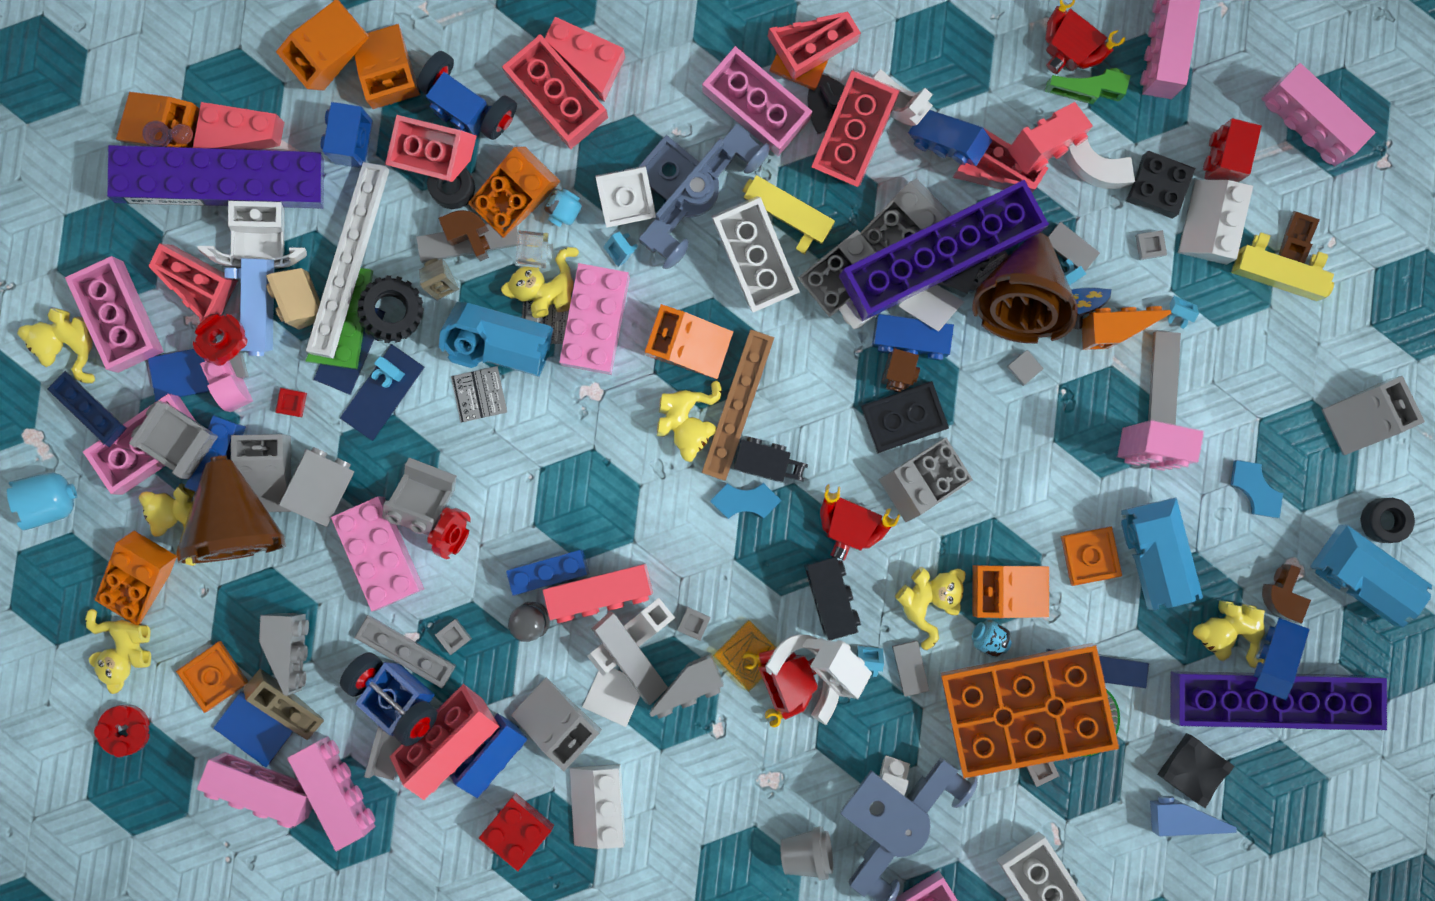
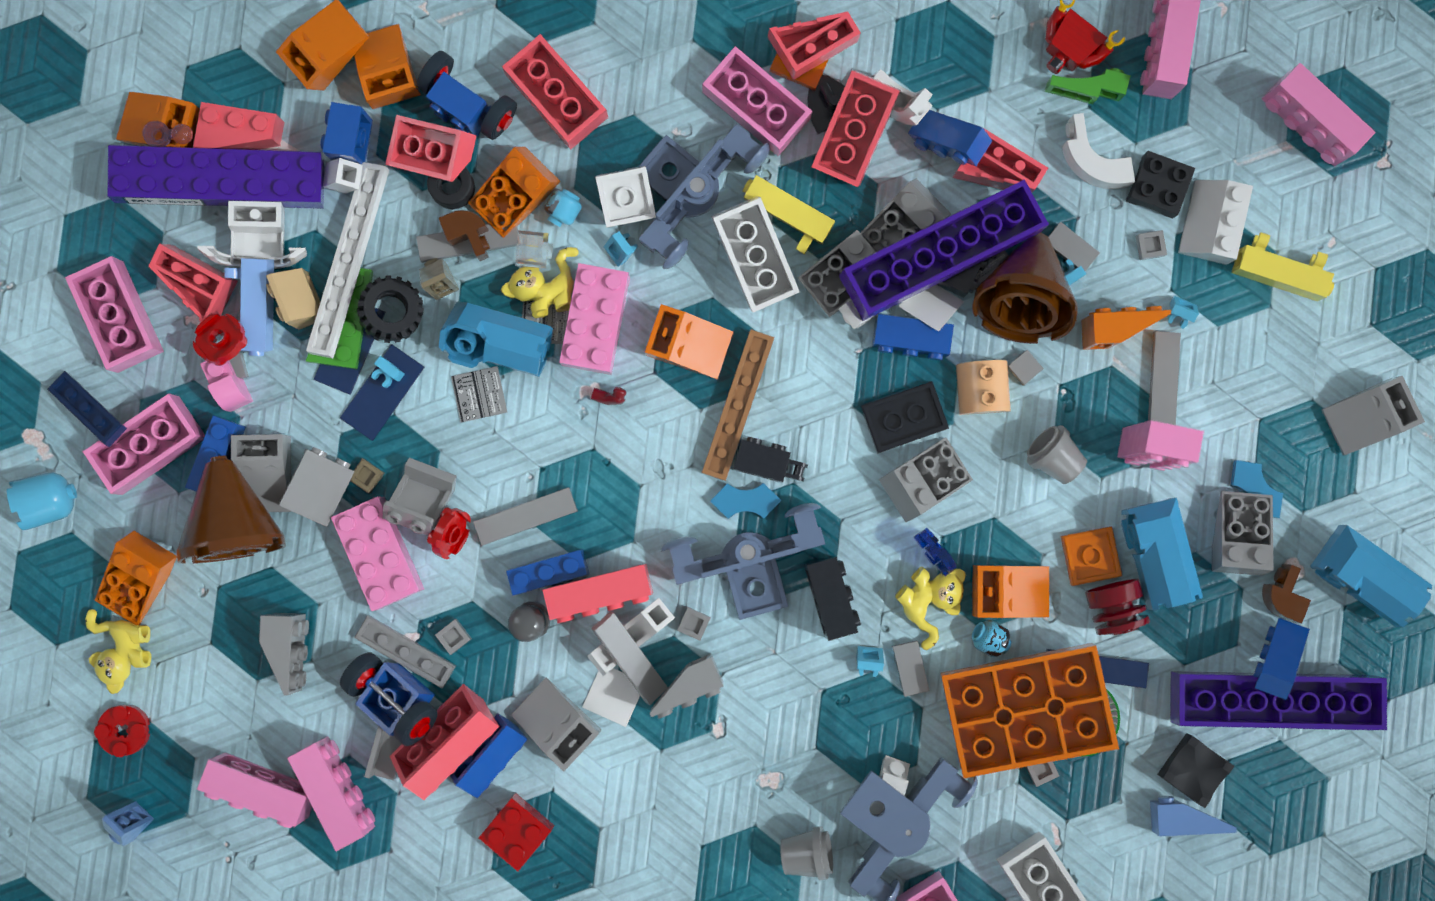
light yellow animal [17,308,95,383] -> none
light grey panel [129,401,218,479] -> none
light yellow animal [138,483,196,566] -> none
blue piece [148,349,209,402] -> none
orange tile [176,641,248,713] -> none
blue piece [213,691,294,768] -> none
dark tan slope [243,669,324,740] -> none
red tile [275,388,307,418] -> none
coral wedge [545,17,625,102] -> none
white slope [570,764,626,849] -> none
light yellow animal [657,381,722,462] -> none
clear yellow tile [713,619,777,692] -> none
red torso [742,649,818,727] -> none
white piece [766,634,872,725] -> none
torso [820,484,900,561] -> none
reddish brown brick [881,349,920,392] -> none
coral wedge [1008,102,1093,174] -> none
blue shield [1071,288,1112,329] -> none
light yellow animal [1193,601,1265,668] -> none
red brick [1203,118,1262,182] -> none
reddish brown slope [1279,211,1320,264] -> none
black tyre [1360,497,1415,543] -> none
none -> medium blue slope [102,801,154,846]
none -> white brick [322,158,363,194]
none -> dark tan tile [350,458,385,494]
none -> light grey tile [473,487,578,546]
none -> dark red arm [591,387,627,405]
none -> sand blue piece [661,503,825,620]
none -> clear blue plate [913,528,957,577]
none -> light nougat brick [956,360,1011,415]
none -> light grey piece [1027,425,1087,484]
none -> dark red wheel [1085,579,1150,635]
none -> light grey slope [1212,491,1273,576]

